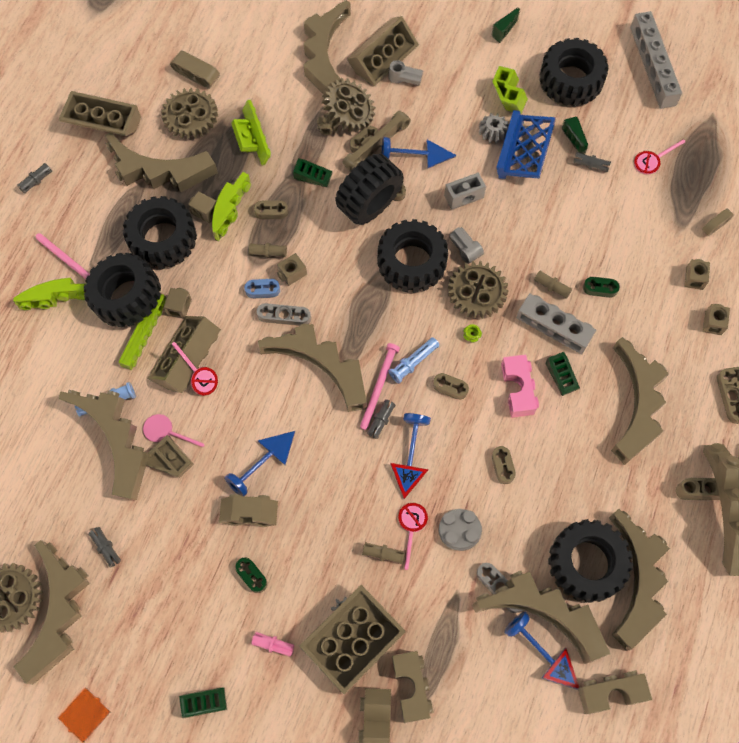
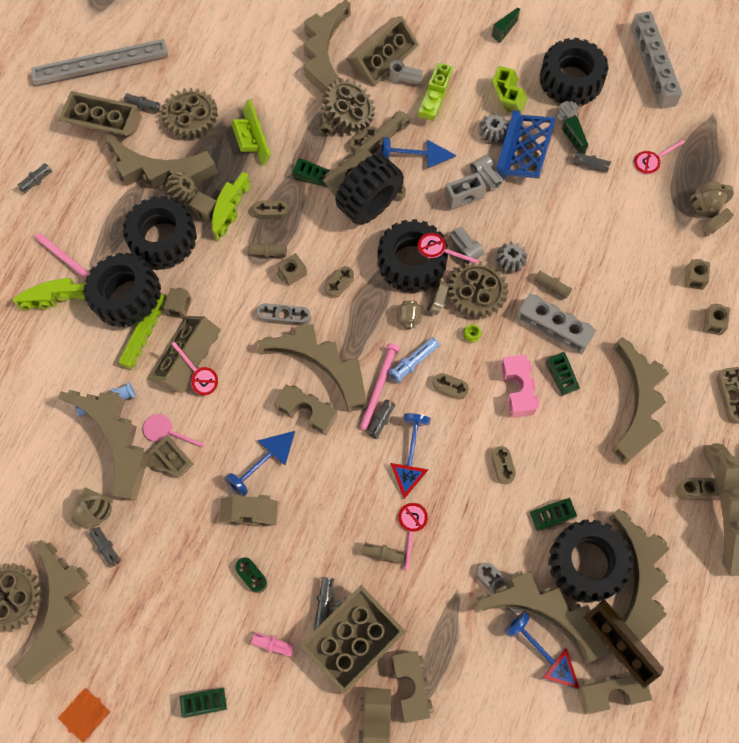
dark tan beam [170,50,220,89] -> none
medium blue beam [244,279,280,299] -> none
light grey piece [439,509,482,551] -> none
dark green beam [583,277,620,298] -> none
none -> light grey plate [31,39,168,85]
none -> dark tan helmet [72,487,113,529]
none -> dark grey pin [124,93,160,113]
none -> dark tan gear [165,171,197,203]
none -> dark tan arch [274,384,338,436]
none -> dark grey pin [313,577,335,632]
none -> dark tan arch [323,147,372,197]
none -> dark tan beam [325,266,354,298]
none -> dark tan head [397,301,422,329]
none -> lime slope [418,63,454,121]
none -> piece [418,233,478,263]
none -> dark tan beam [427,280,449,315]
none -> light grey piece [470,155,504,190]
none -> light grey gear [496,241,528,273]
none -> dark green slope [530,498,577,531]
none -> light grey gear [557,101,580,122]
none -> dark brown brick [583,599,664,689]
none -> dark tan helmet [690,181,734,217]

